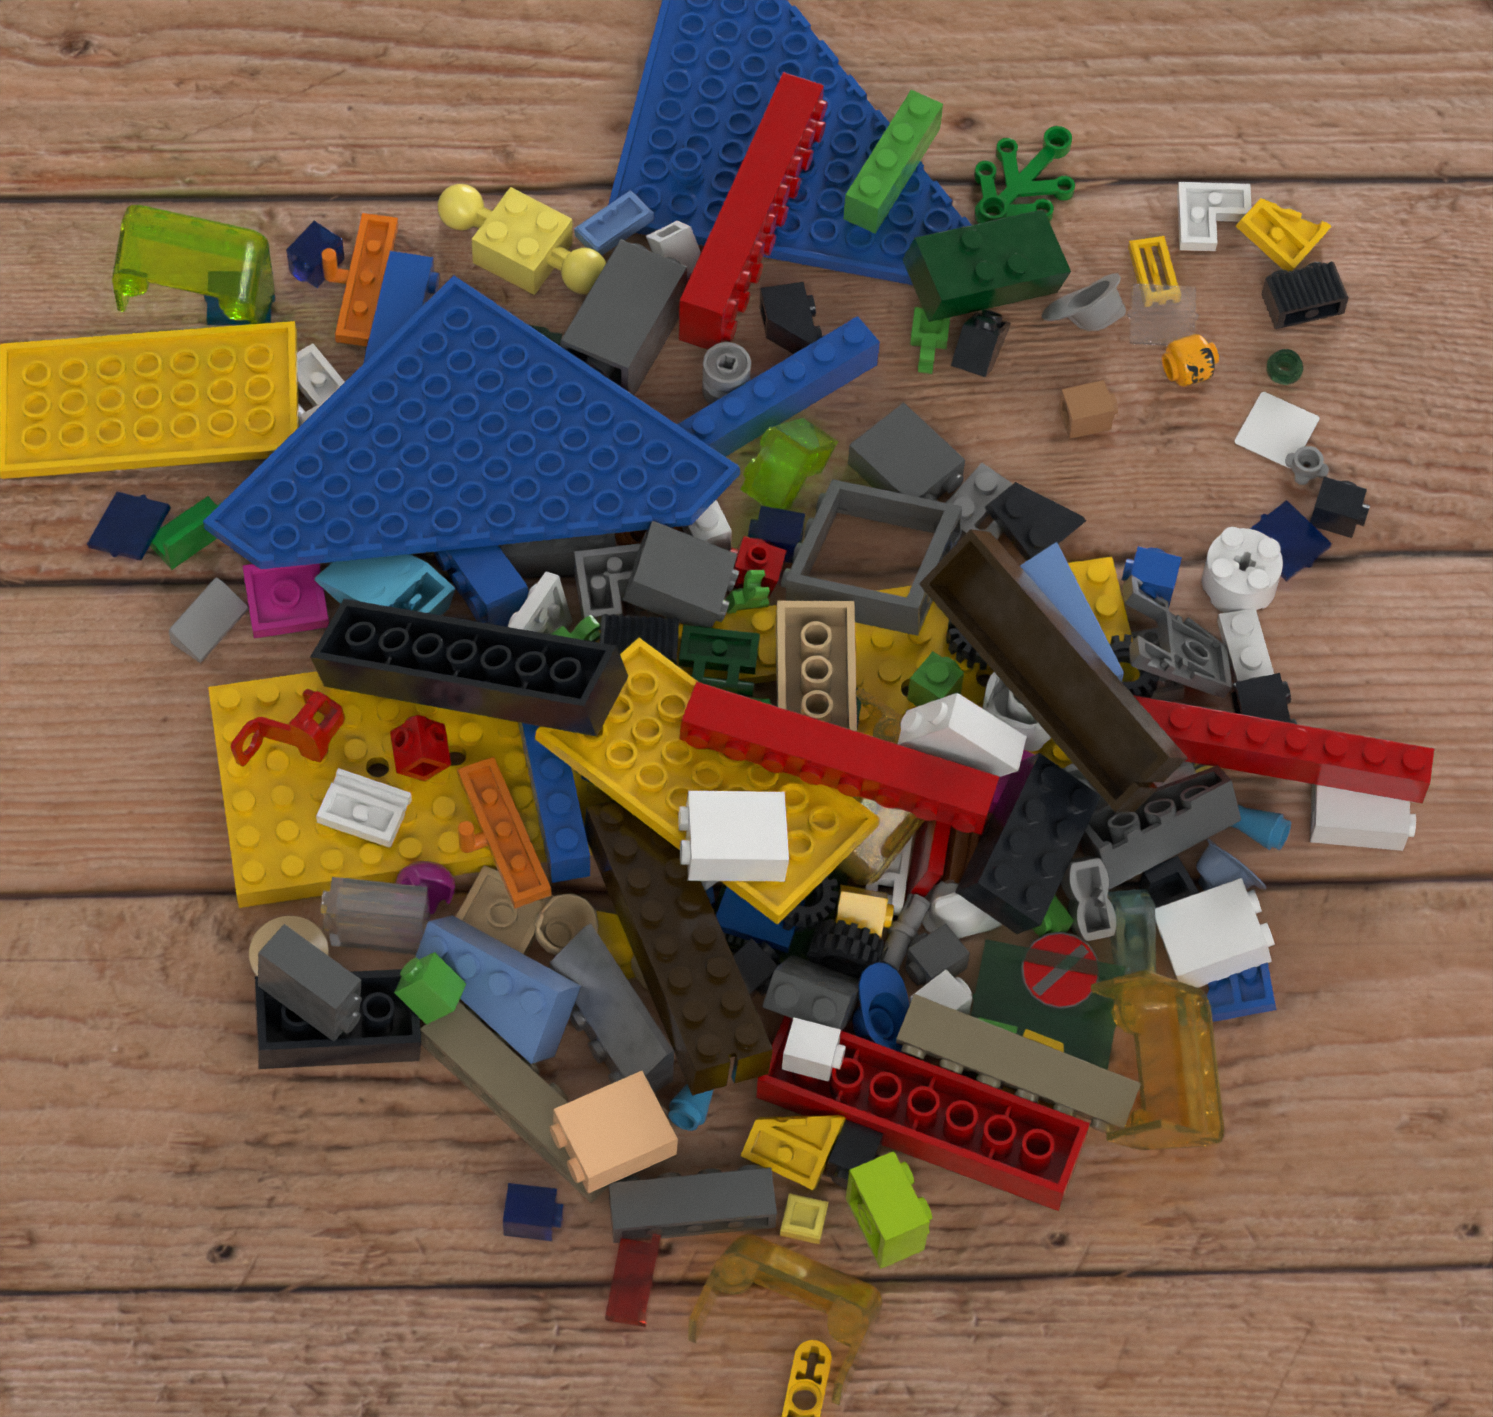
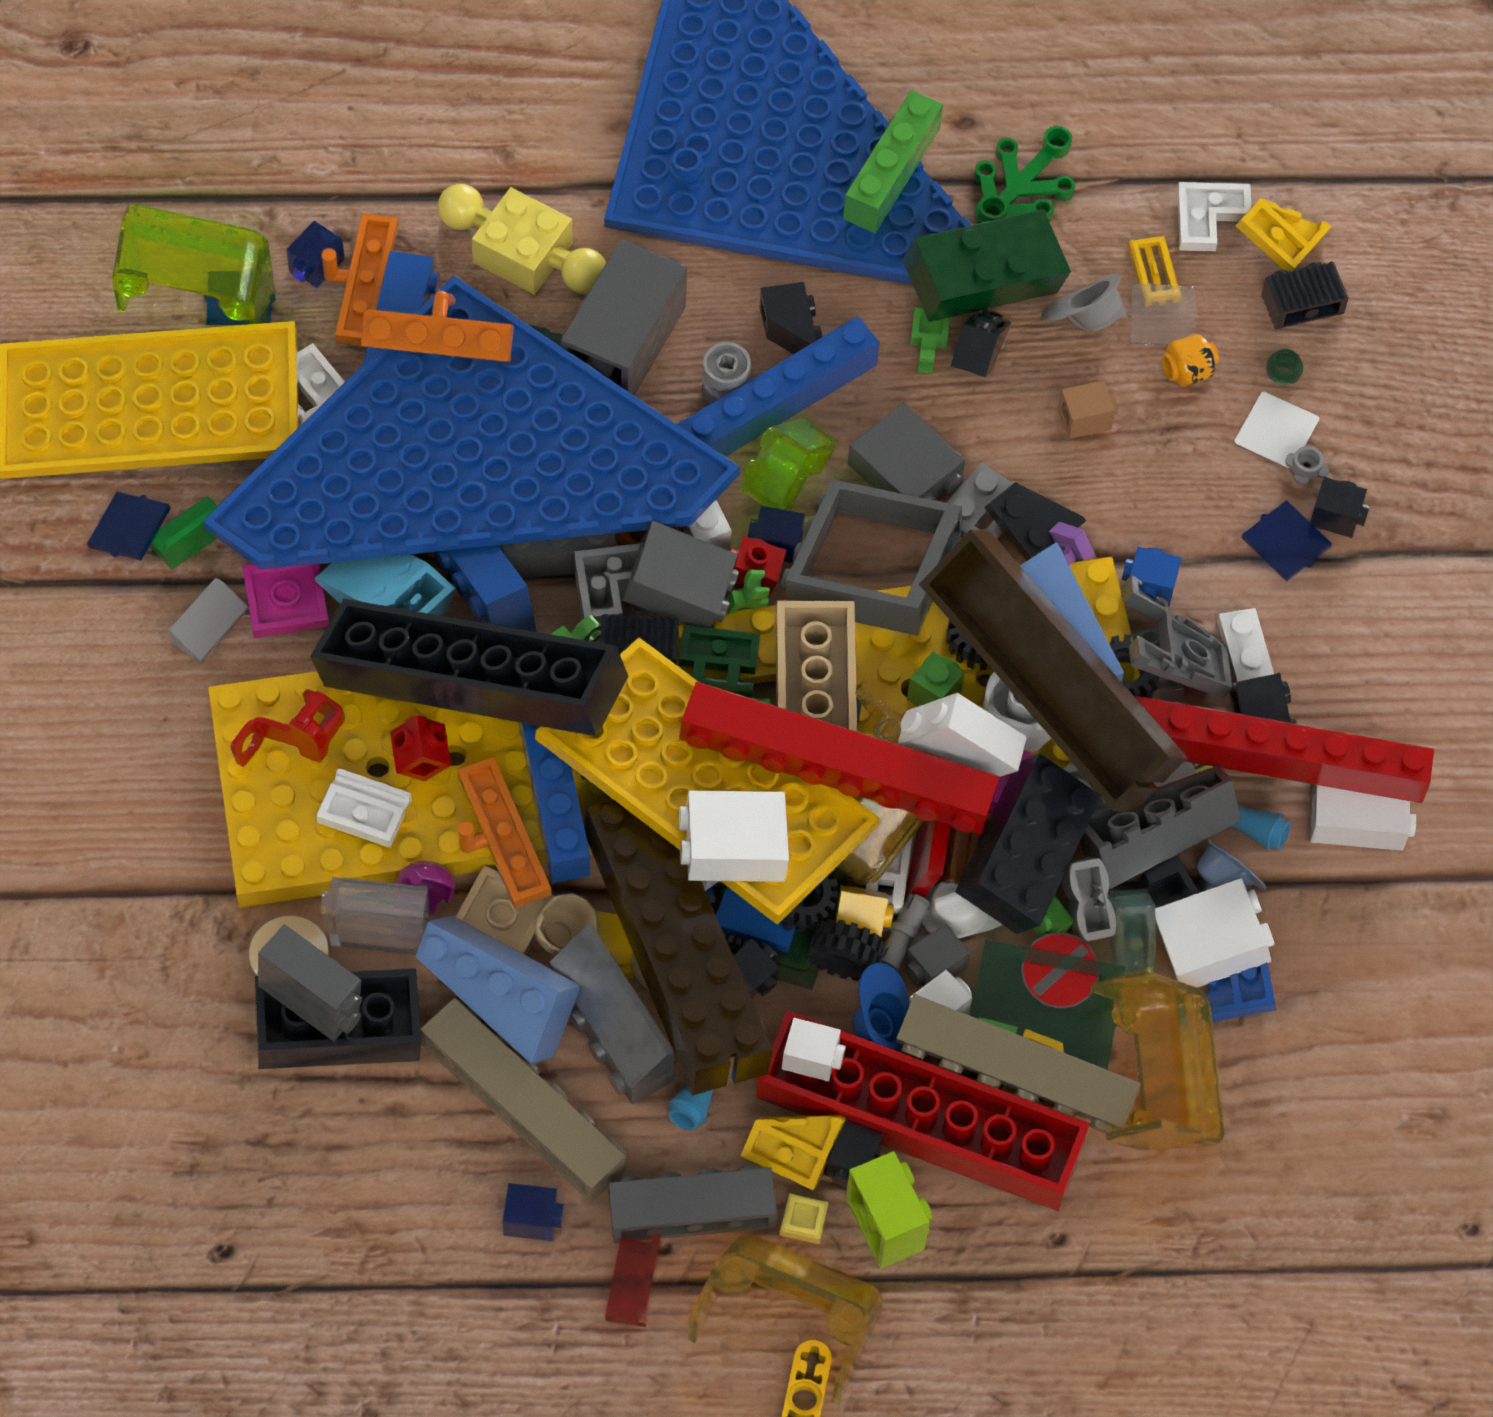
bright green brick [394,952,466,1025] -> none
white plate [508,571,573,634] -> none
light nougat brick [549,1071,678,1194] -> none
medium blue plate [574,190,654,255] -> none
white brick [646,221,701,280] -> none
red brick [679,72,828,350] -> none
dark grey brick [762,955,860,1031] -> none
white brick [1201,527,1283,613] -> none
none -> orange plate [361,291,514,363]
none -> medium lavender tile [1049,522,1097,565]

